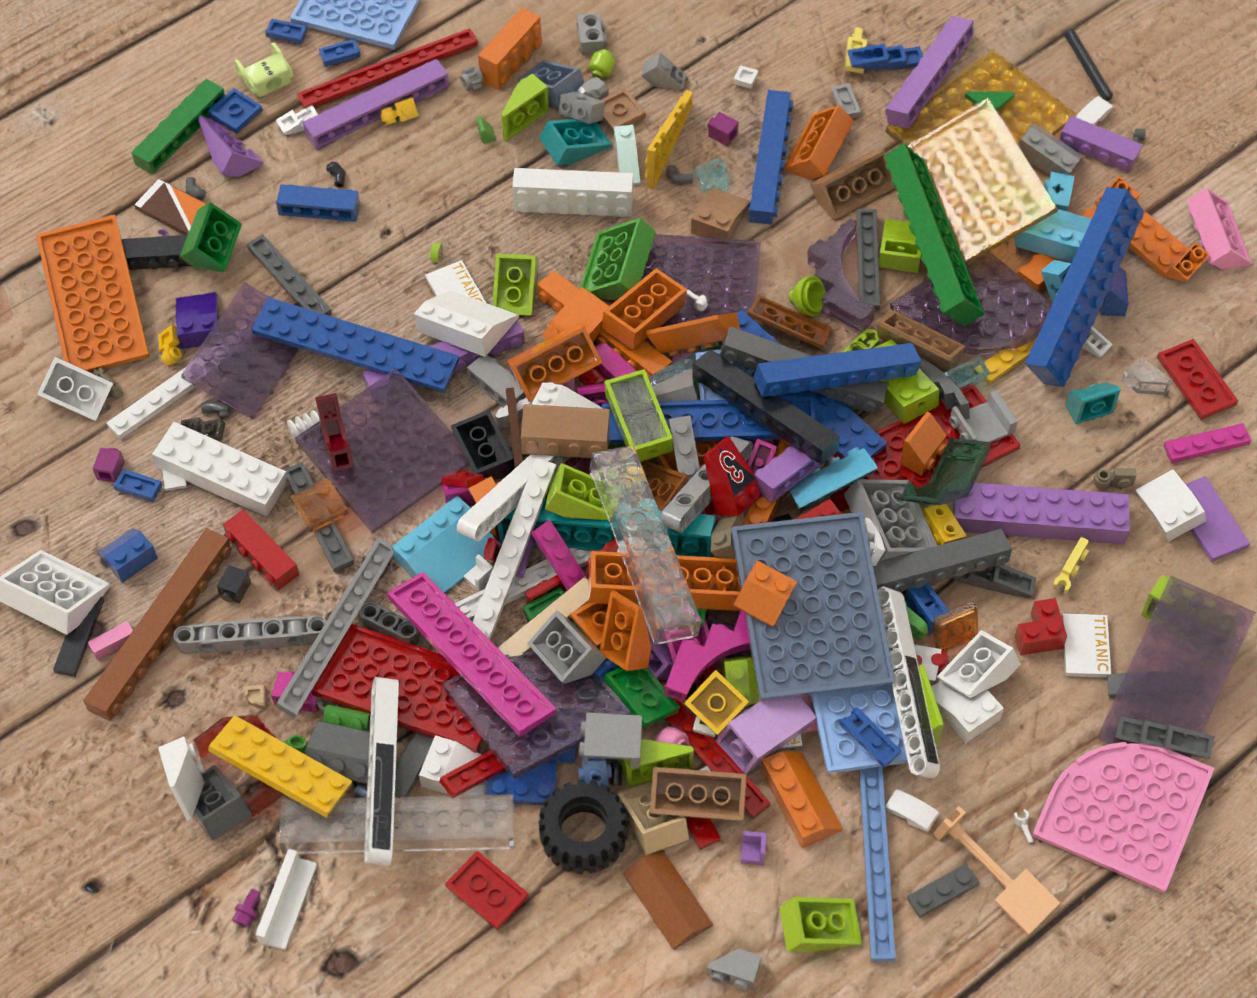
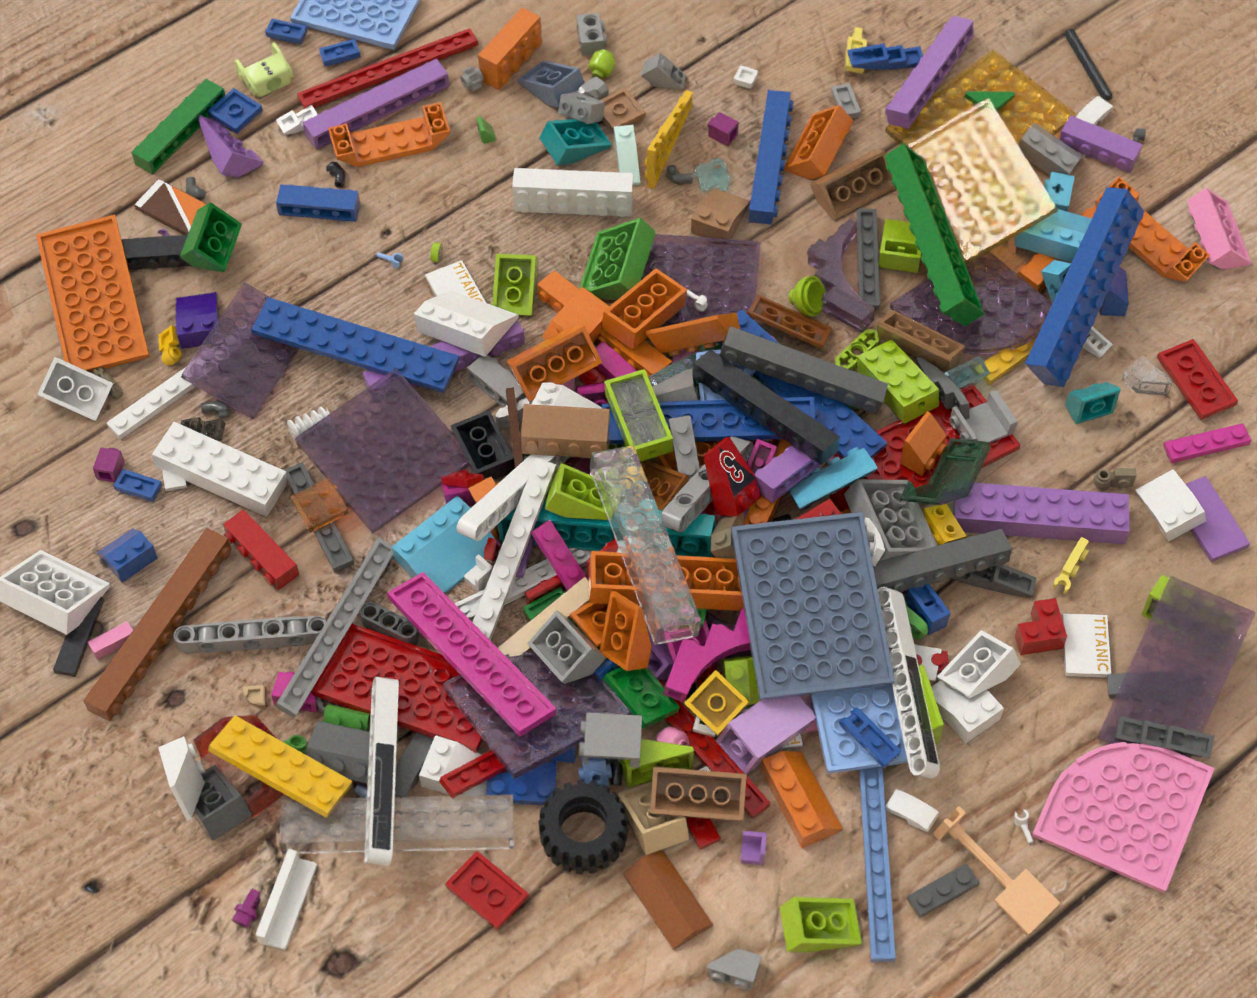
black brick [217,565,251,604] -> none
dark grey plate [247,234,332,316] -> none
dark red arch [315,393,354,472] -> none
yellow plate [380,98,419,125] -> none
lime slope [501,74,549,142] -> none
orange slope [733,561,797,628] -> none
blue brick [753,343,922,397] -> none
clear orange plate [934,602,978,651] -> none
none -> orange slope [328,102,450,167]
none -> light blue hand [377,252,403,268]

